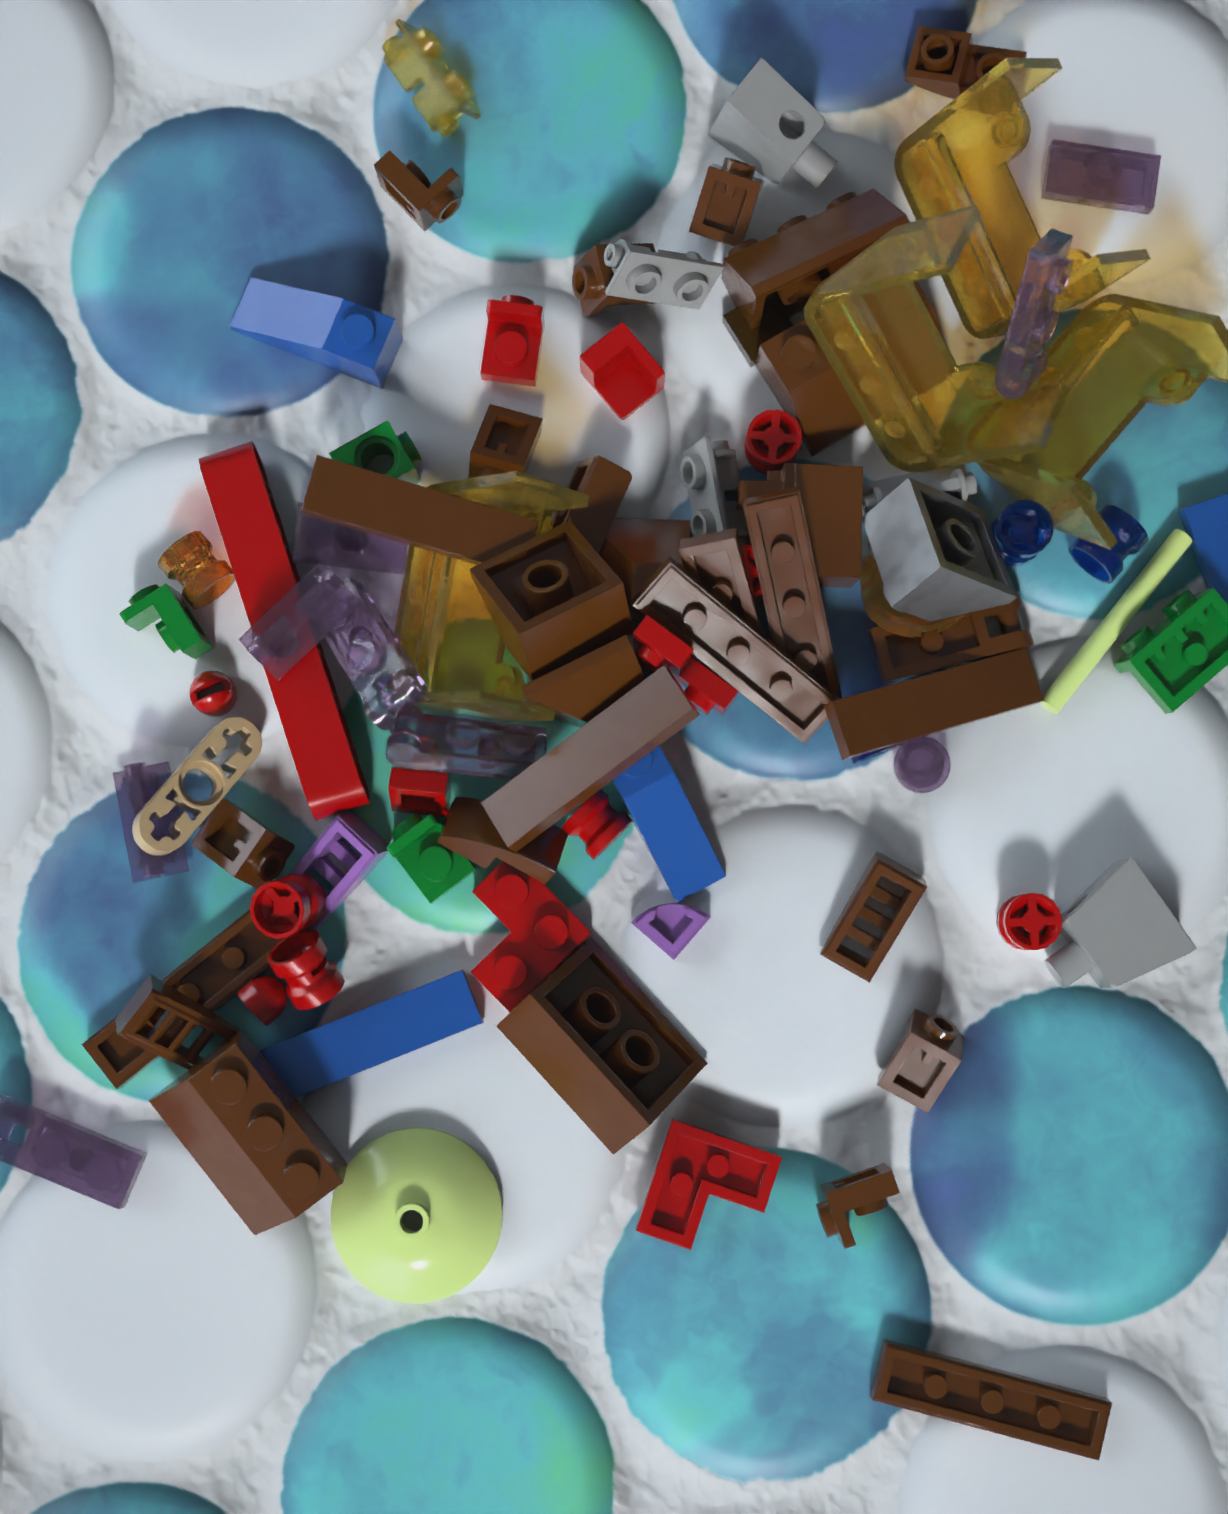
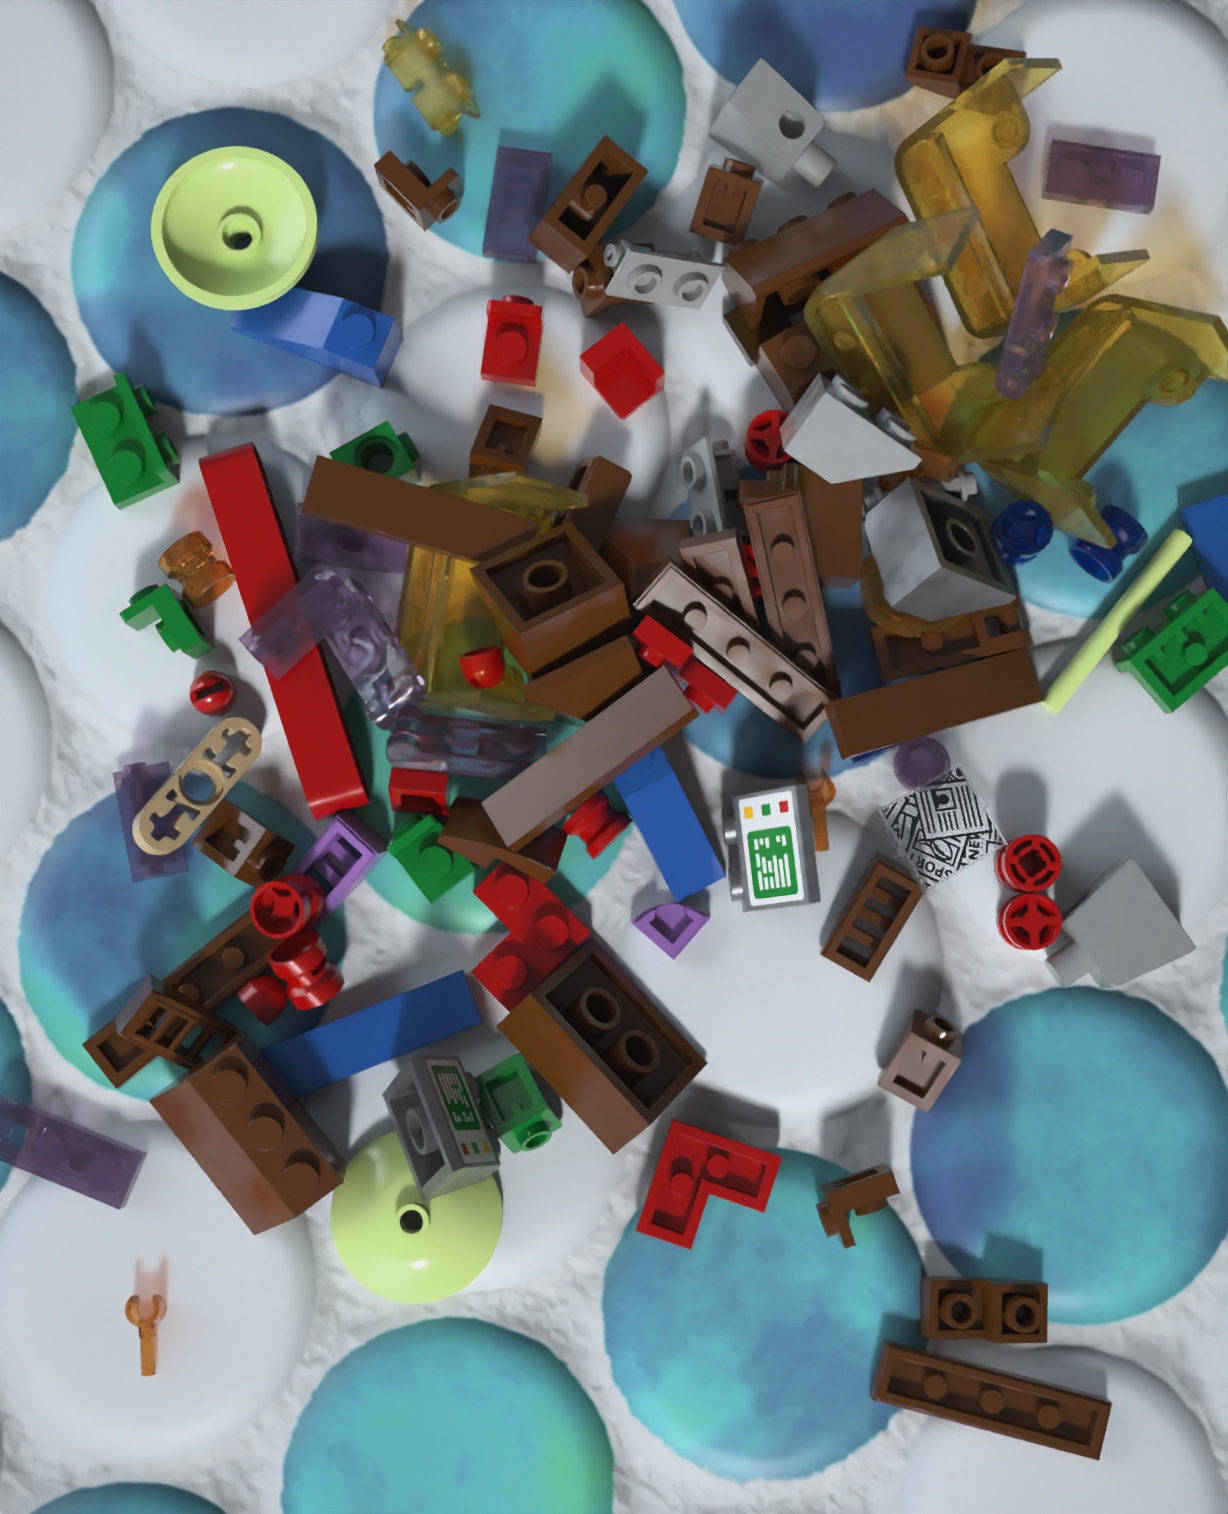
none -> green bracket [70,371,180,510]
none -> clear orange hand [125,1294,167,1376]
none -> yellowish green dish [151,146,319,310]
none -> flat silver slope [382,1055,501,1202]
none -> red hinge [458,645,506,689]
none -> green bracket [475,1052,562,1153]
none -> clear purple plate [482,146,553,264]
none -> reddish brown brick [526,135,649,274]
none -> slope [721,784,821,912]
none -> light grey slope [779,373,922,484]
none -> clear orange hand [795,768,836,852]
none -> clear piece [875,763,1008,893]
none -> clear orange arm [878,443,959,493]
none -> reddish brown slope [921,1276,1048,1344]
none -> red wheel [994,834,1062,893]

